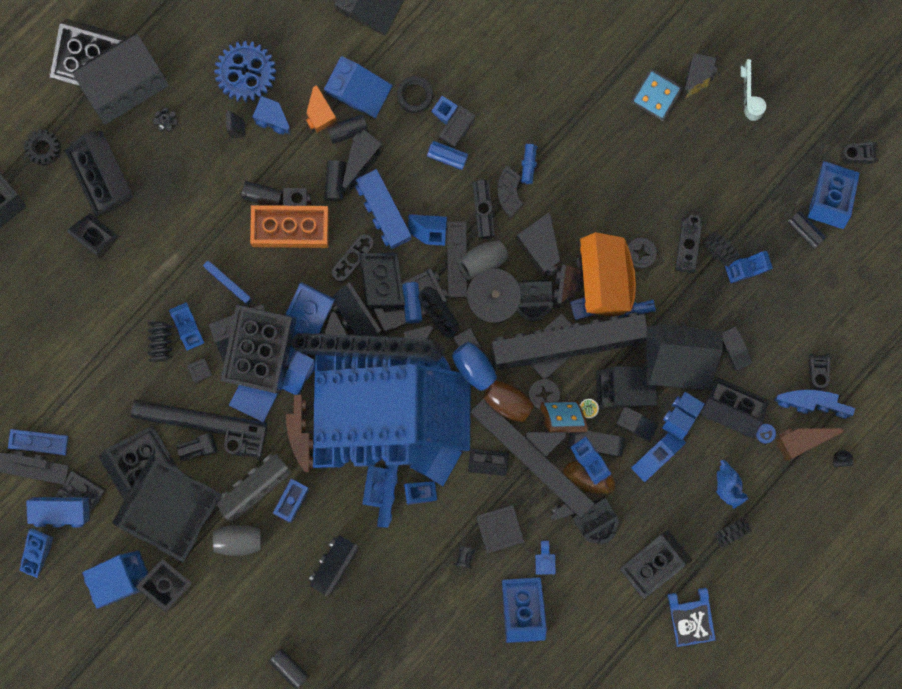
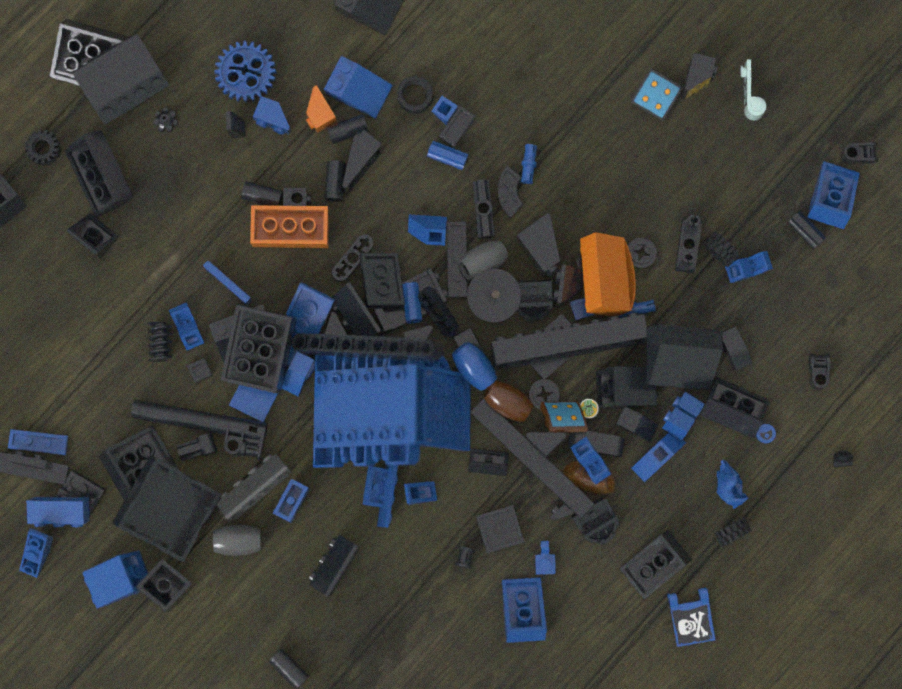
reddish brown slope [286,395,314,473] -> none
blue brick [355,169,412,250] -> none
blue slope [410,446,462,486] -> none
blue slope [774,390,855,419] -> none
reddish brown slope [776,428,843,461] -> none

